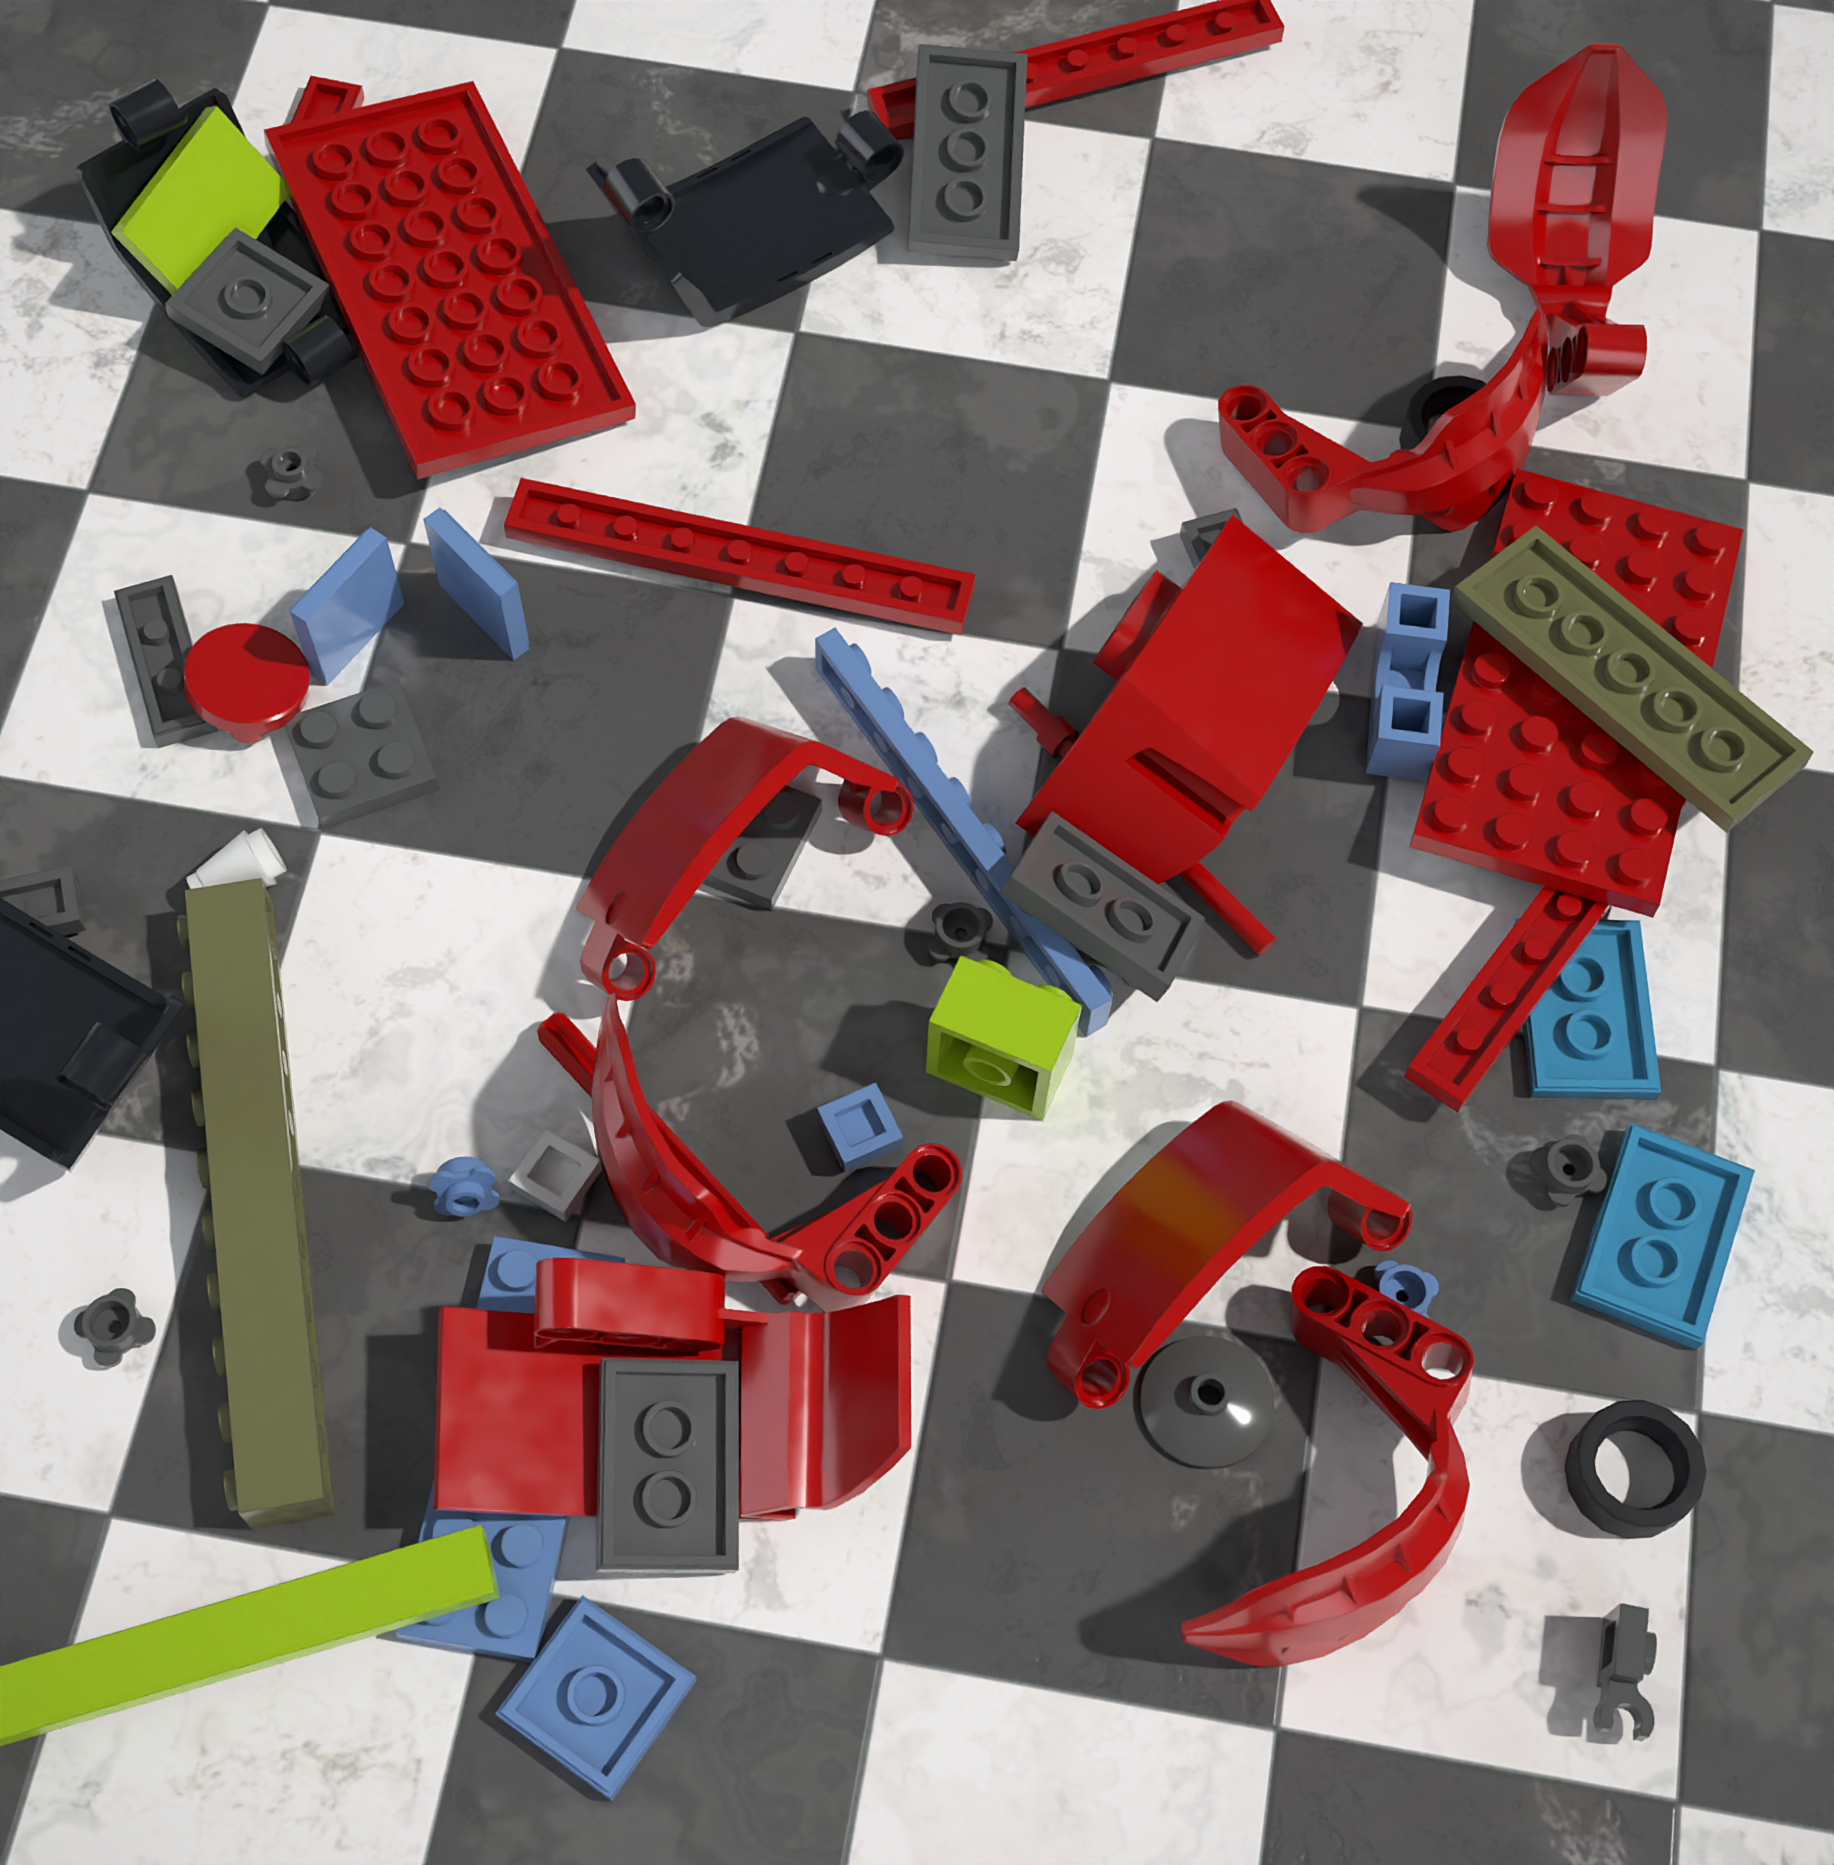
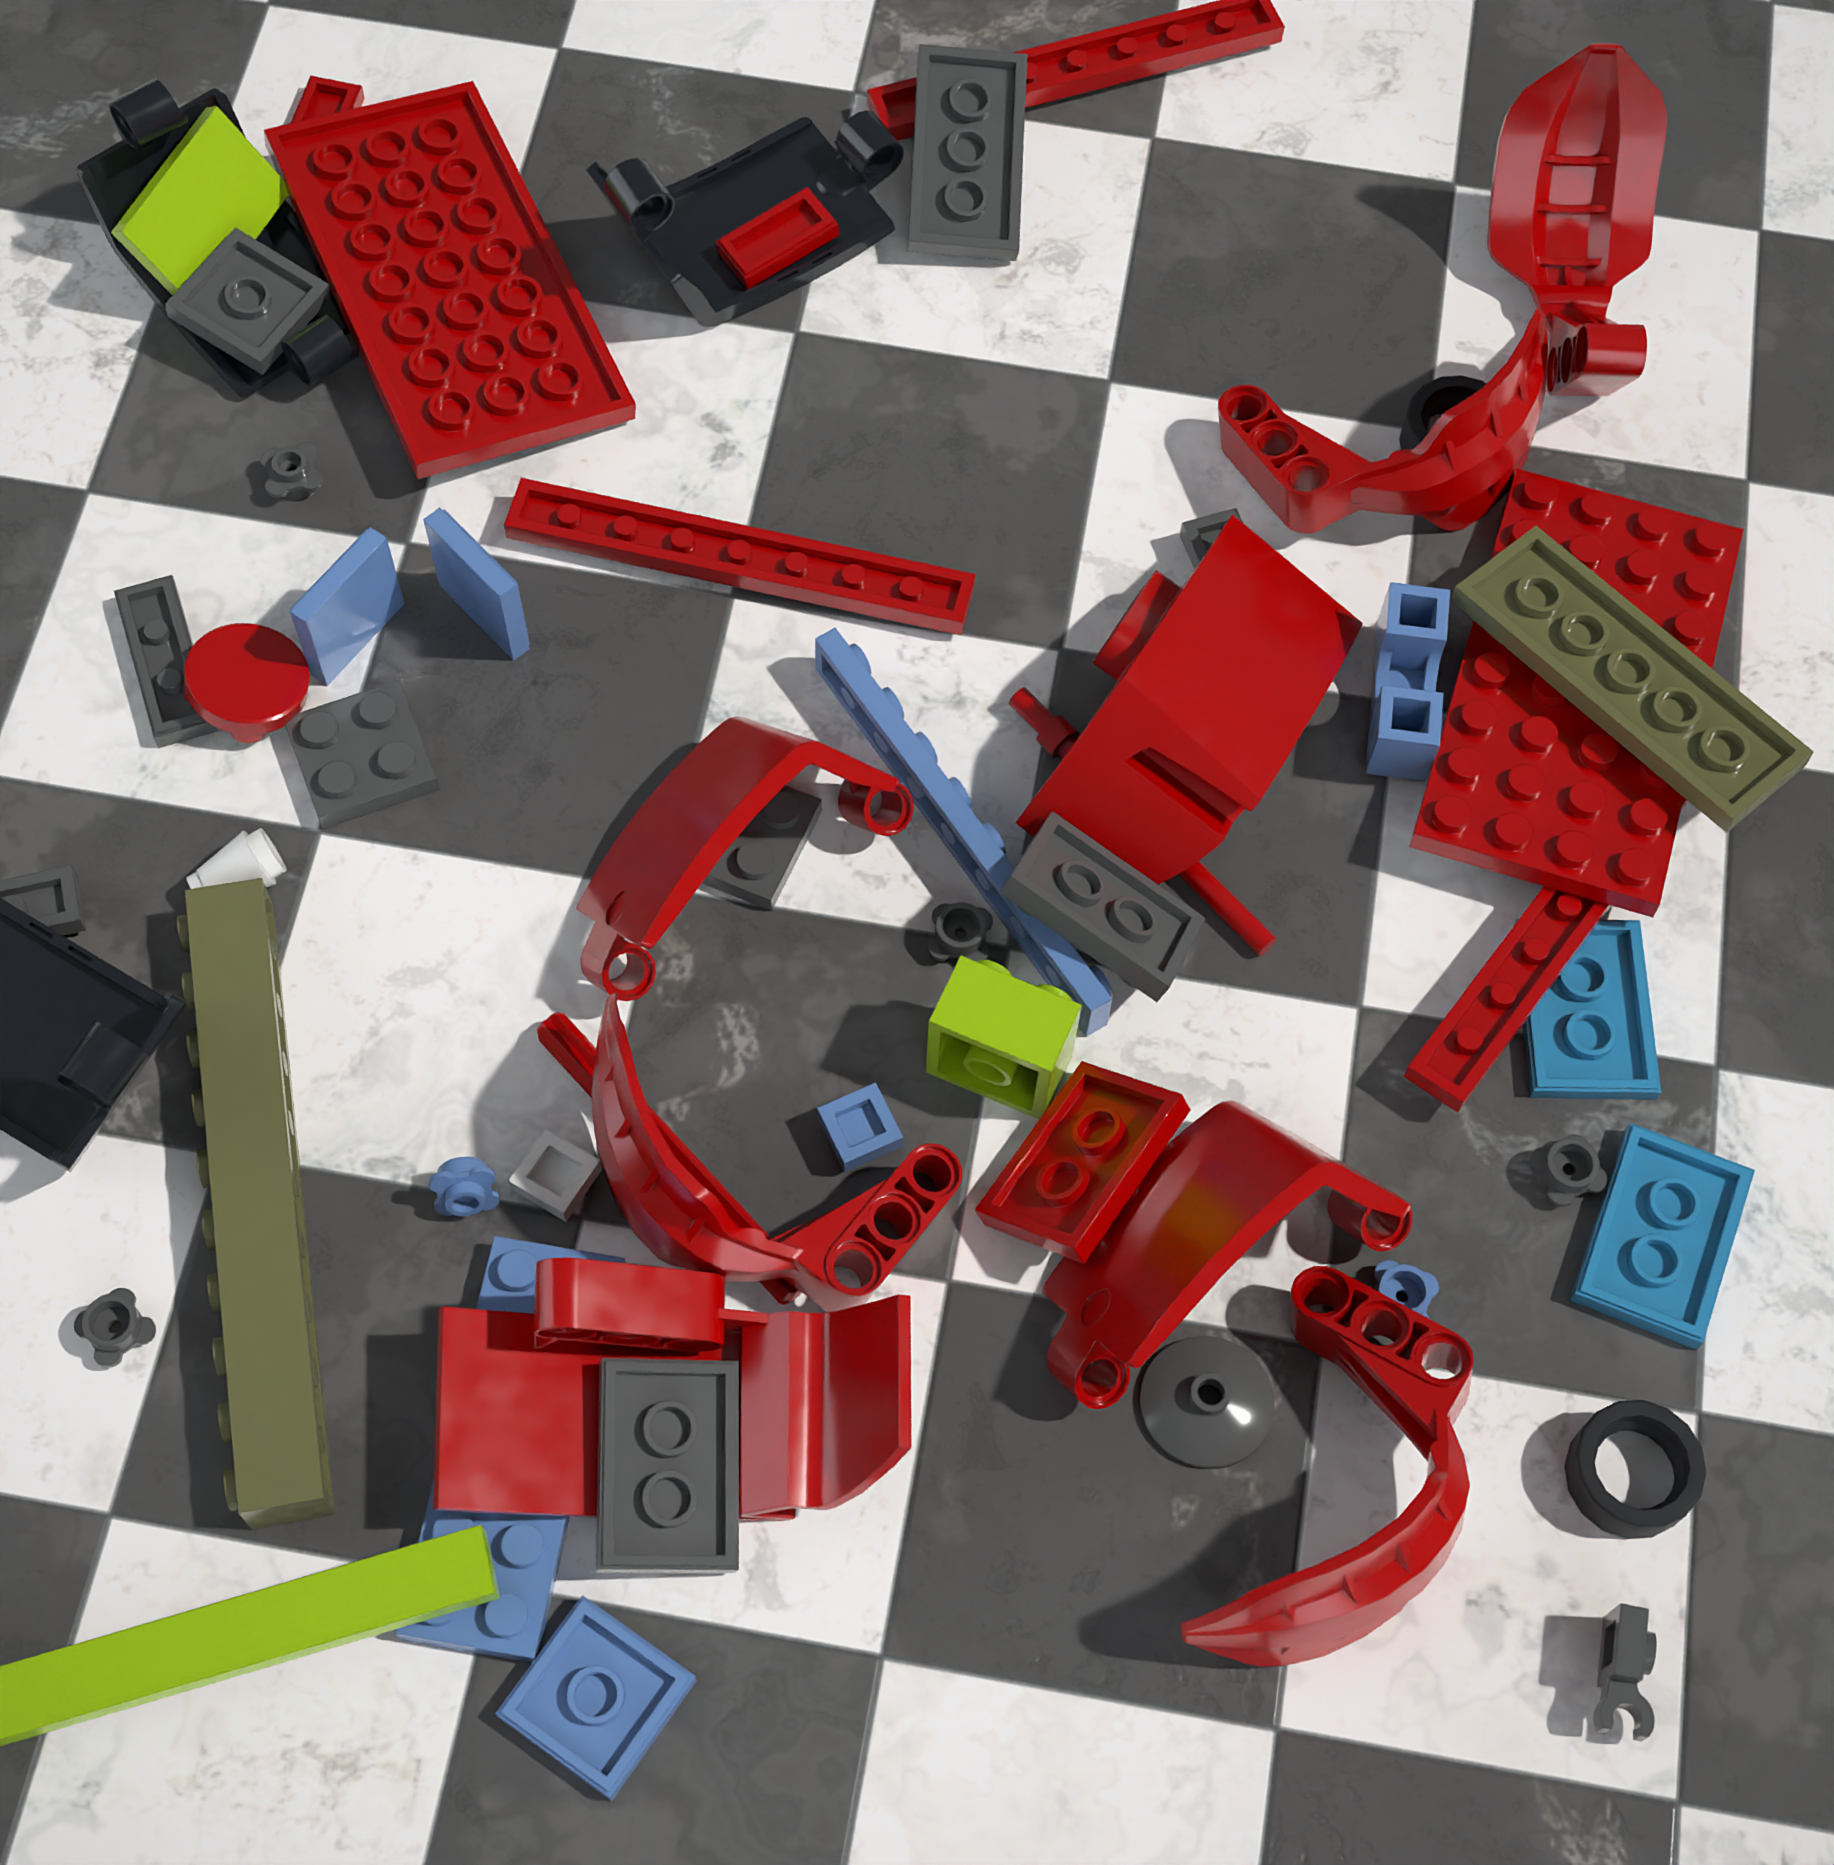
none -> red tile [715,187,839,290]
none -> red plate [975,1061,1191,1264]

